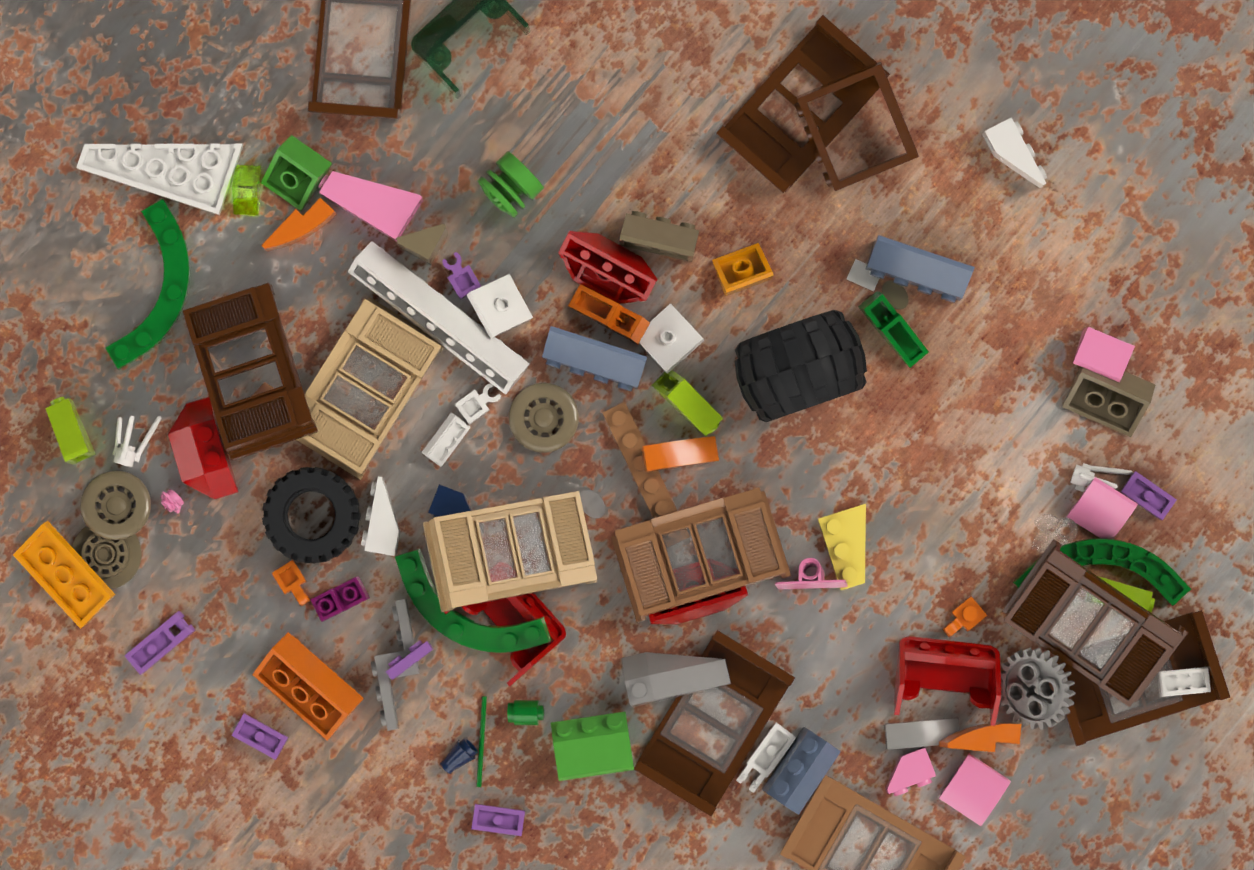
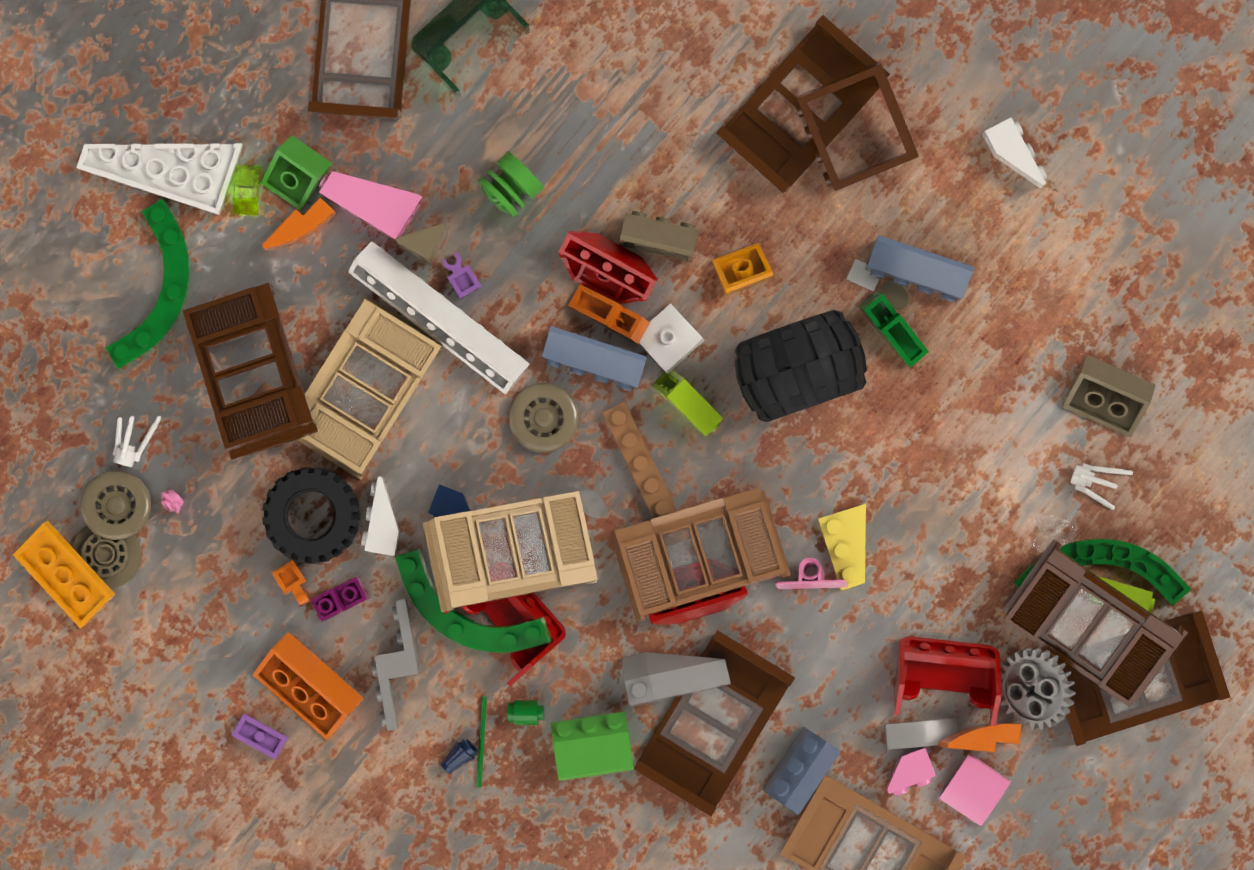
lime slope [45,396,96,465] -> none
medium lavender plate [125,611,196,675] -> none
red wedge [168,397,239,499] -> none
medium lavender plate [386,640,434,680] -> none
white plate [421,412,471,467] -> none
white plate [455,383,501,425] -> none
white plate [467,274,533,339] -> none
medium lavender plate [472,804,525,836] -> none
orange slope [642,436,719,472] -> none
white hinge [736,722,797,793] -> none
orange plate [942,596,987,637] -> none
bright pink slope [1067,477,1138,539] -> none
bright pink slope [1073,327,1135,382] -> none
medium lavender plate [1120,471,1177,521] -> none
white plate [1157,667,1211,697] -> none

